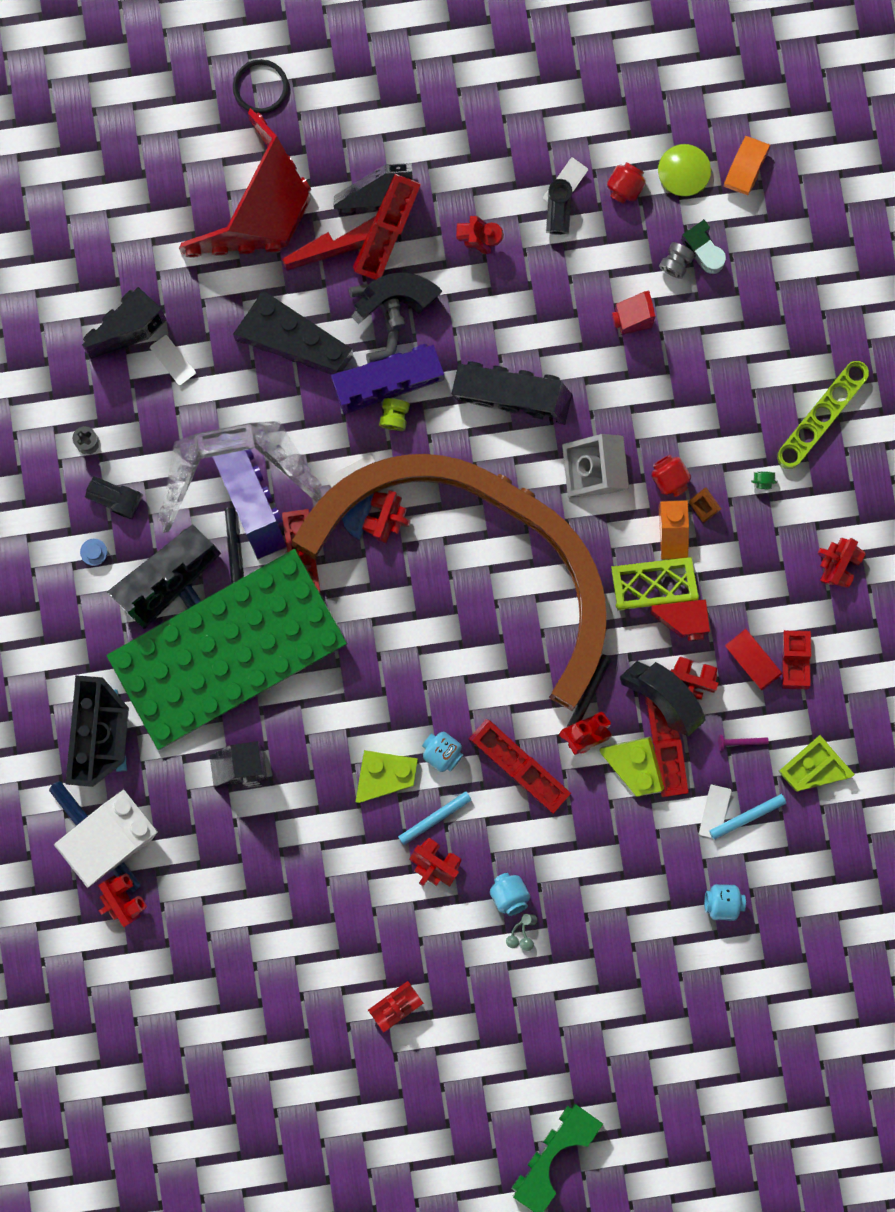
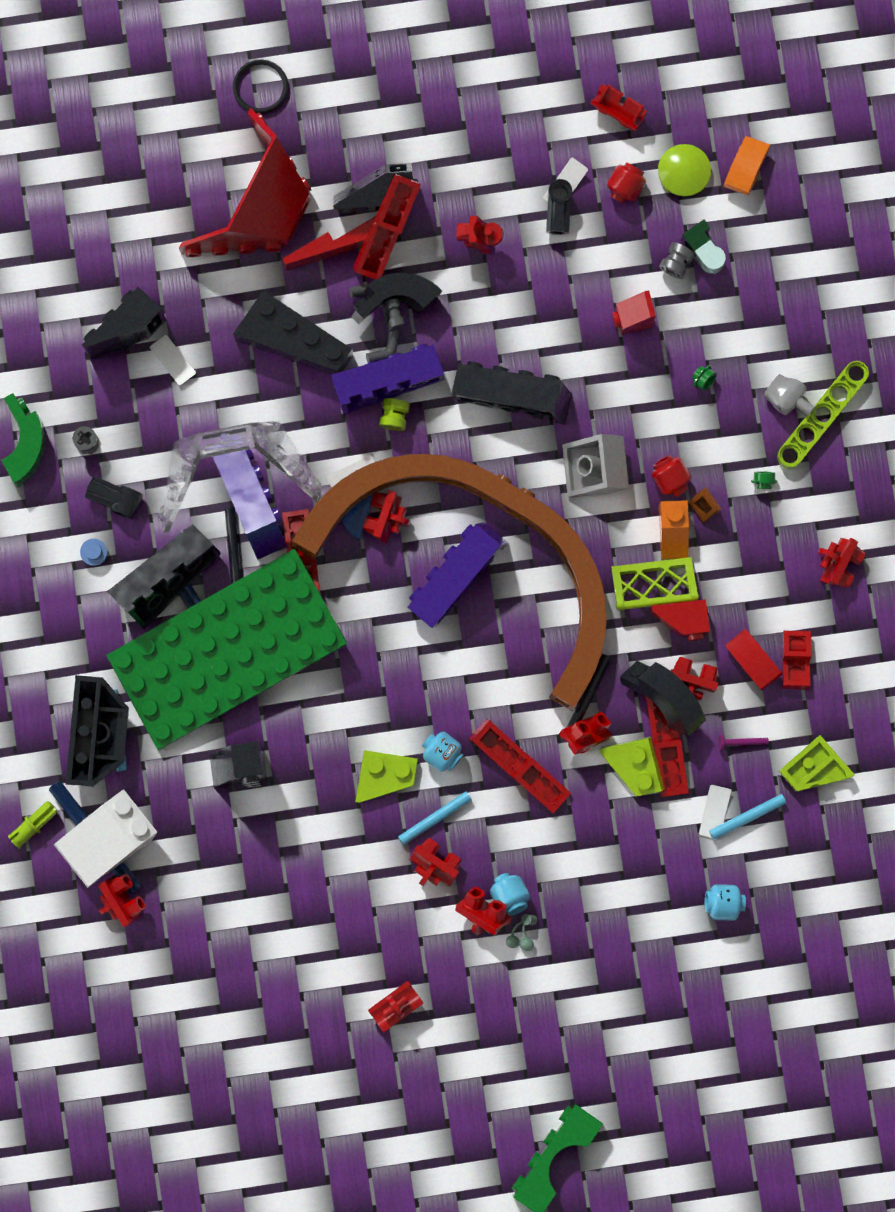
none -> green arch [1,393,46,487]
none -> lime axle [8,801,57,849]
none -> dark purple wedge [407,522,508,628]
none -> red hips [455,887,512,935]
none -> red hinge [590,84,648,131]
none -> green plate [692,365,717,391]
none -> light grey piece [764,374,815,416]

